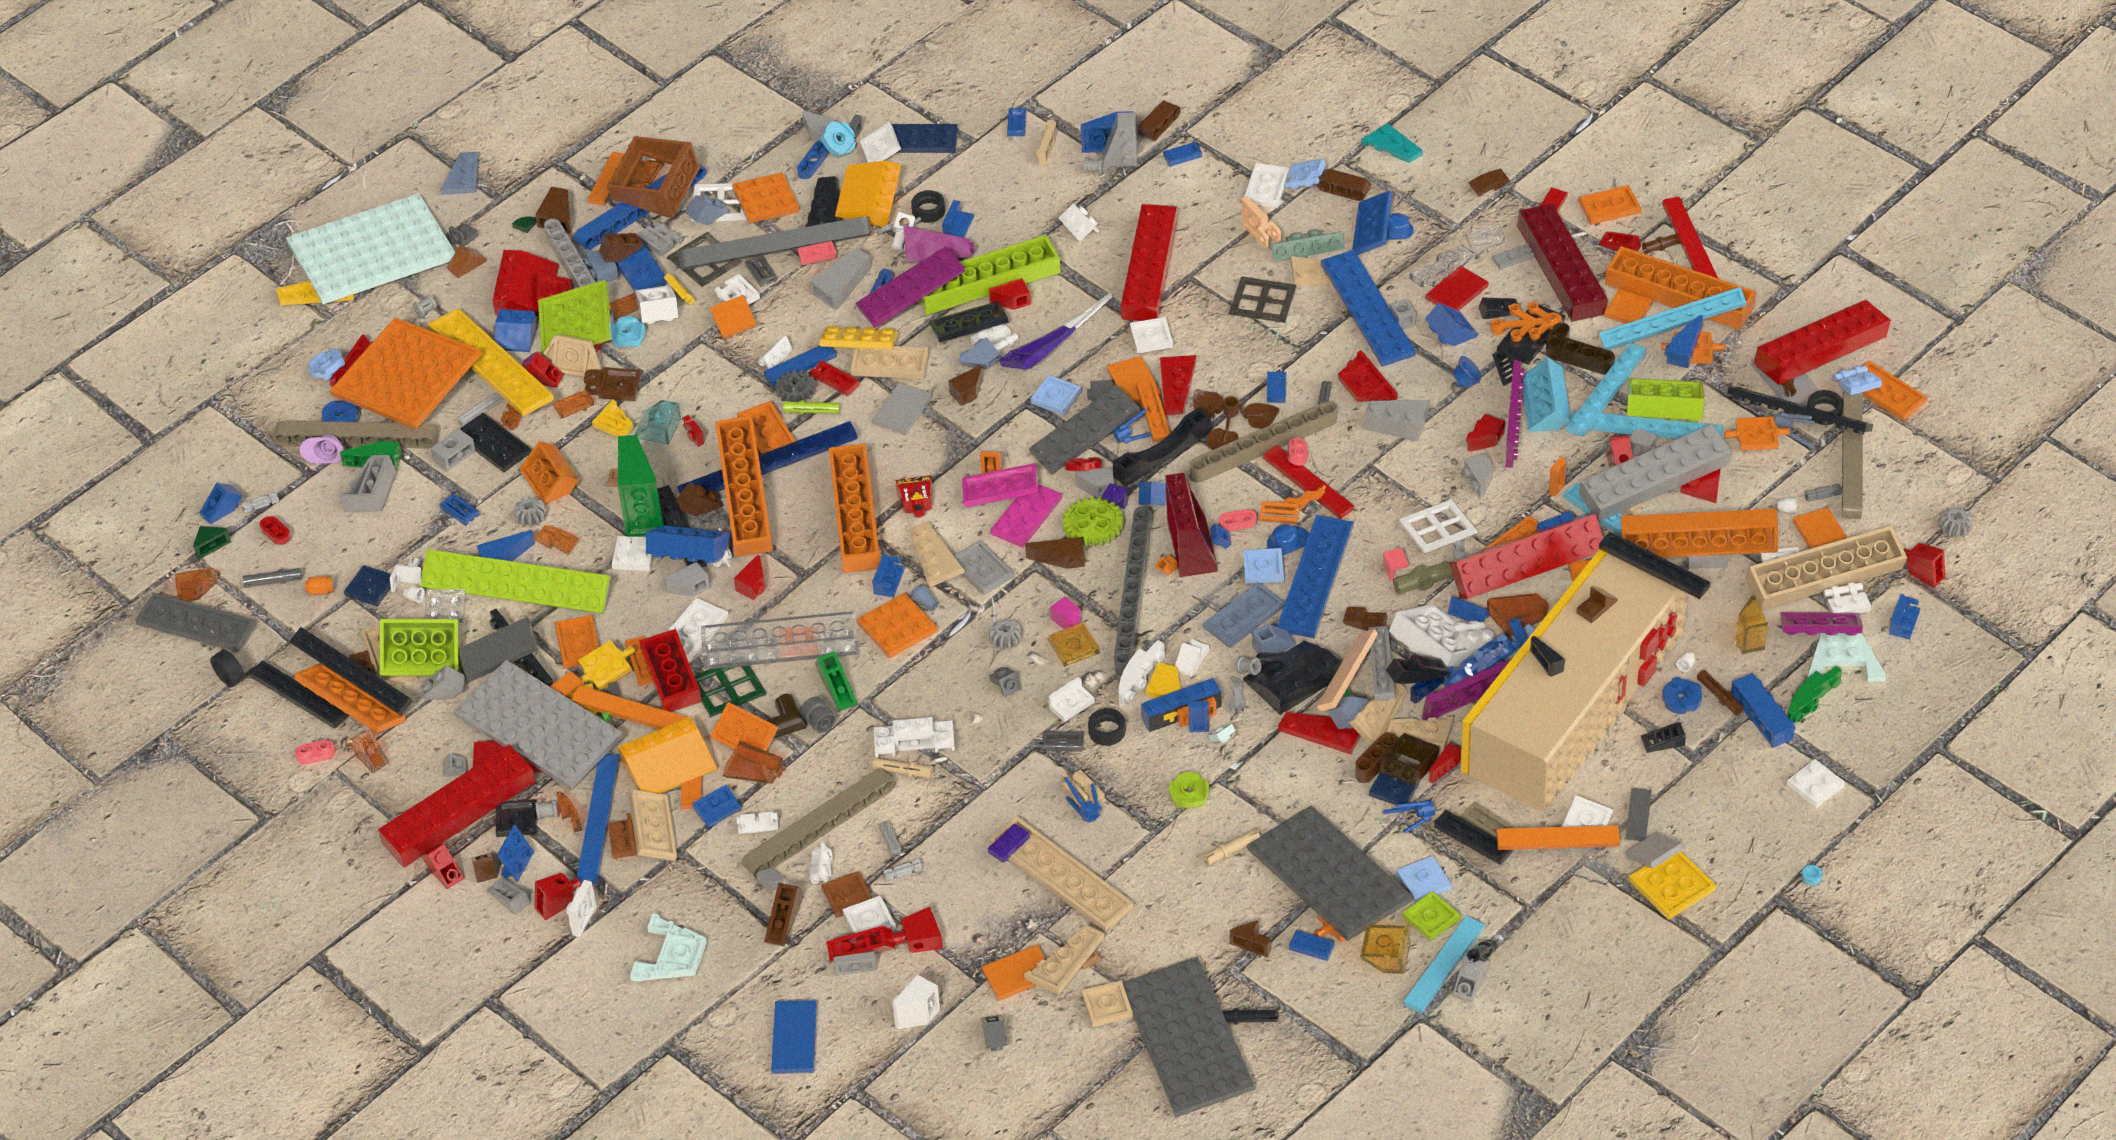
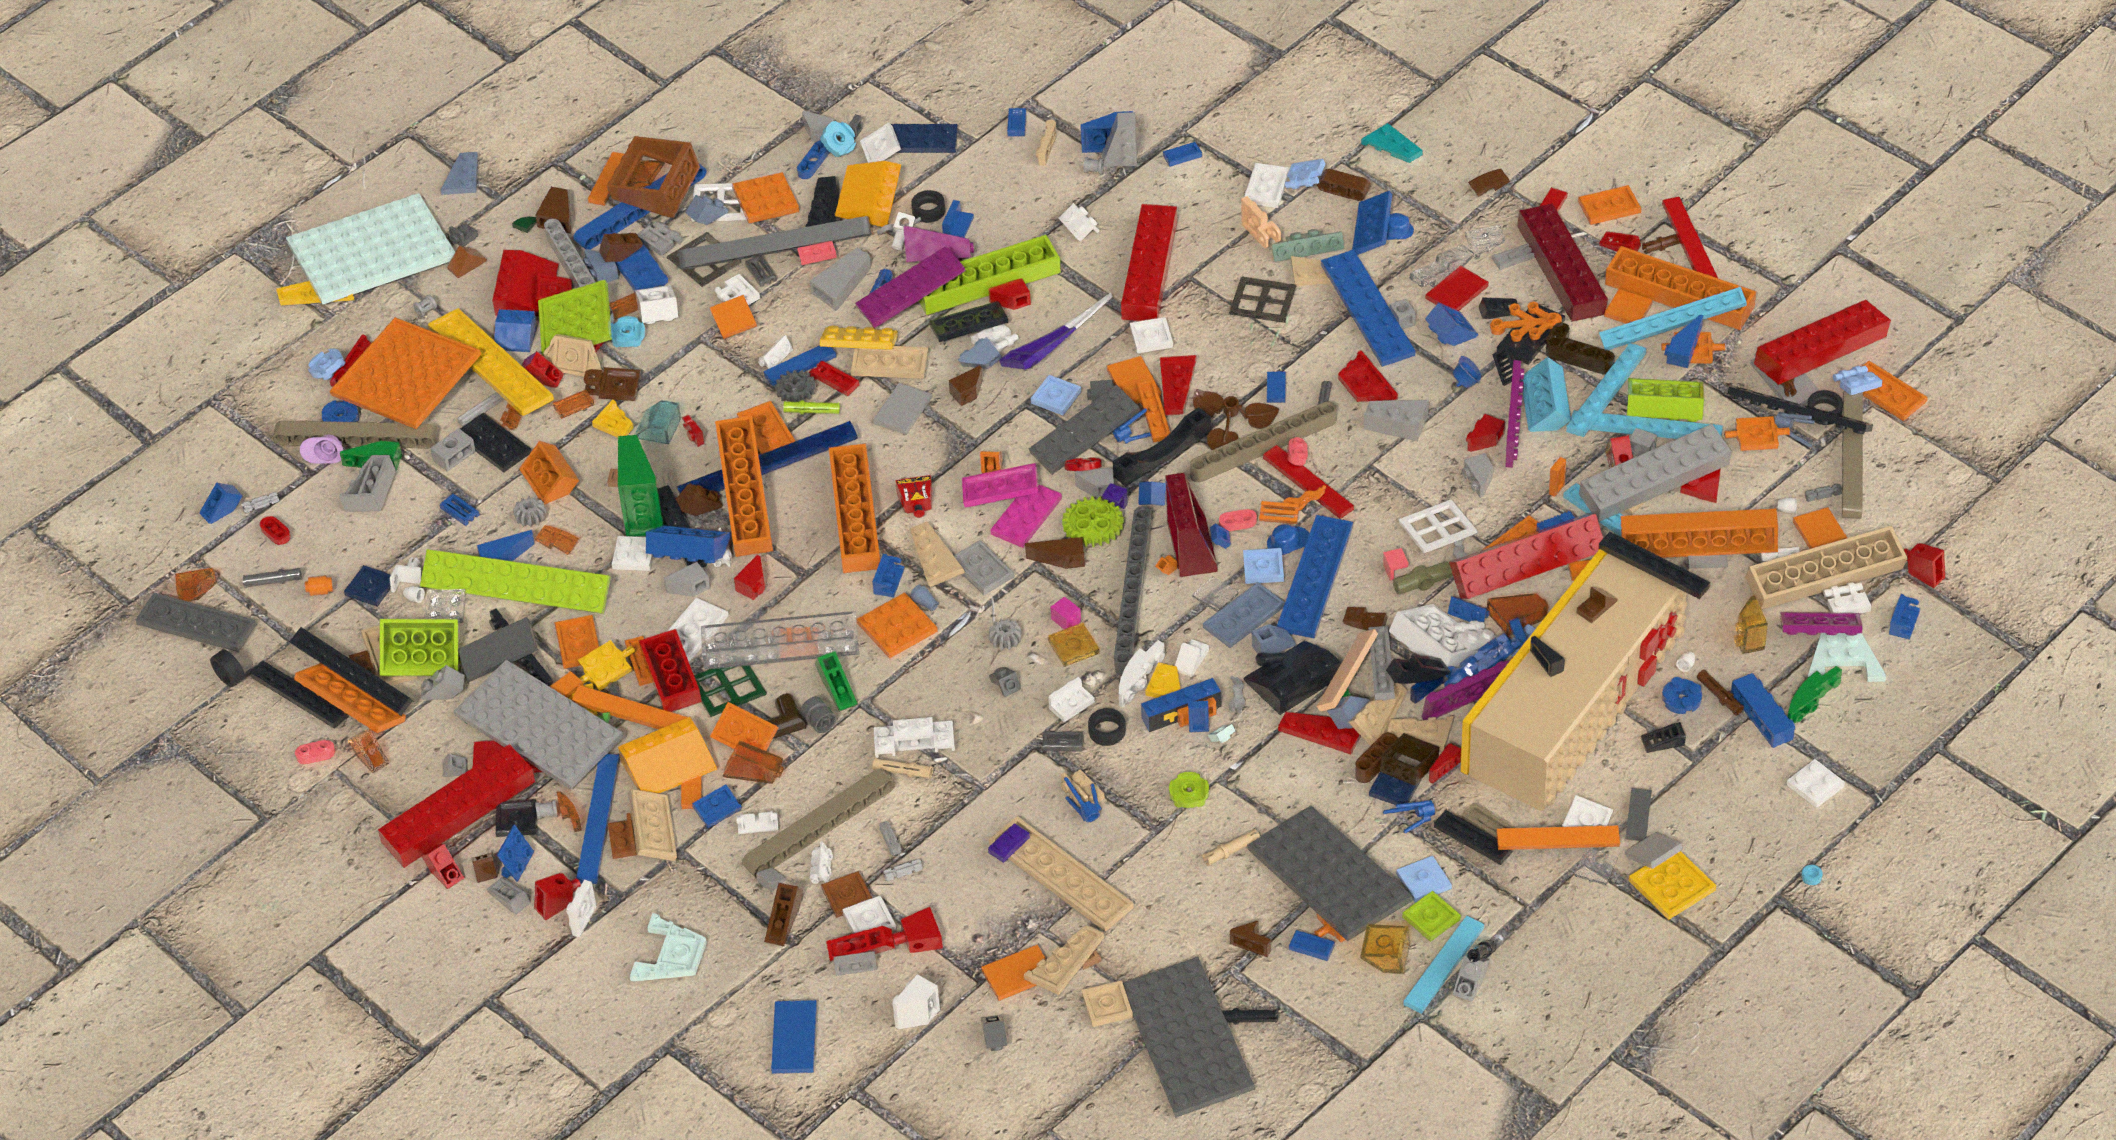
dark green slope [193,526,231,560] -> none
yellow tile [664,273,695,305] -> none
reddish brown beam [1138,100,1180,141] -> none
light grey bush [1235,656,1261,675] -> none
light grey gear [1939,506,1973,538] -> none

